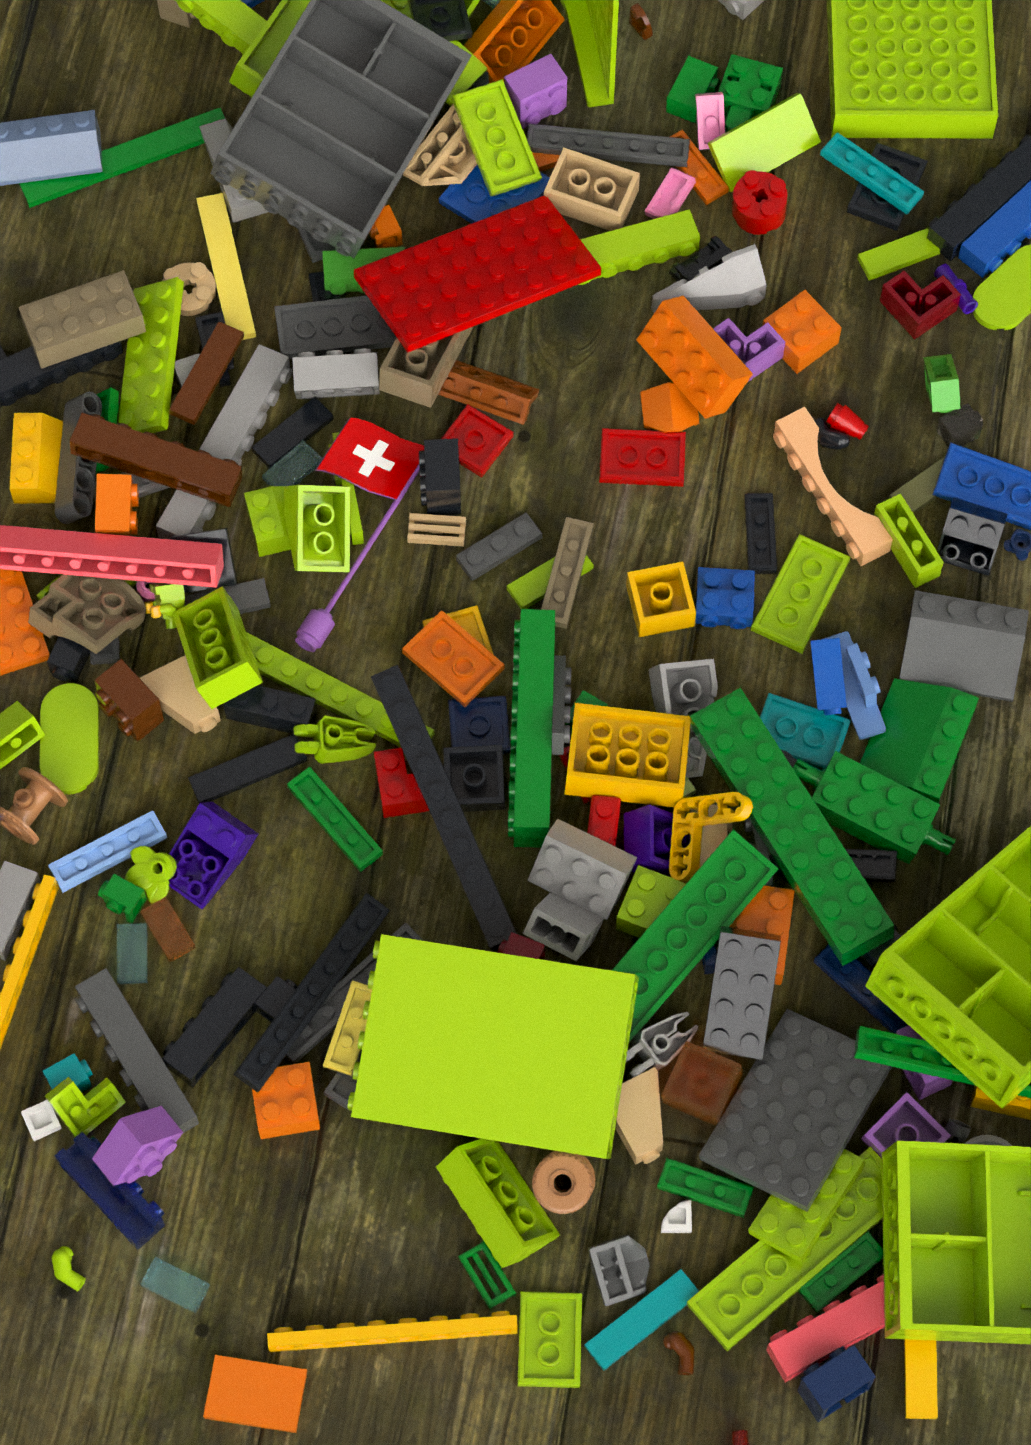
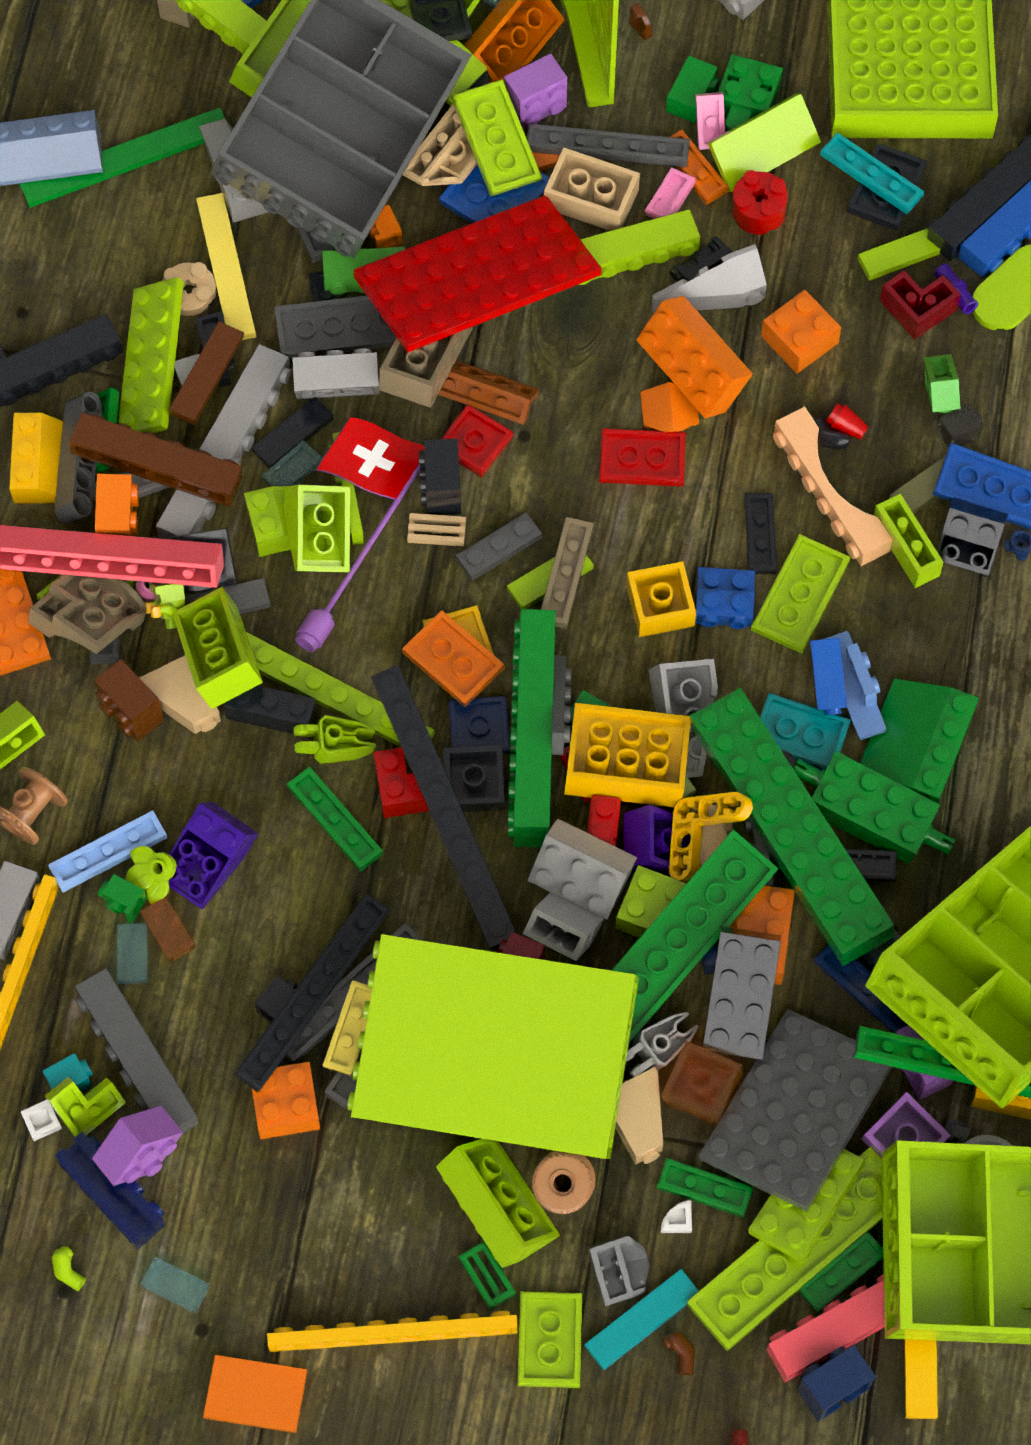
dark tan brick [18,270,146,369] -> none
lime tile [40,683,99,794] -> none
black brick [47,636,90,682] -> none
black brick [162,967,267,1088] -> none
black tile [188,734,307,803] -> none
medium lavender brick [713,318,785,382] -> none
dark grey slope [899,590,1029,702] -> none

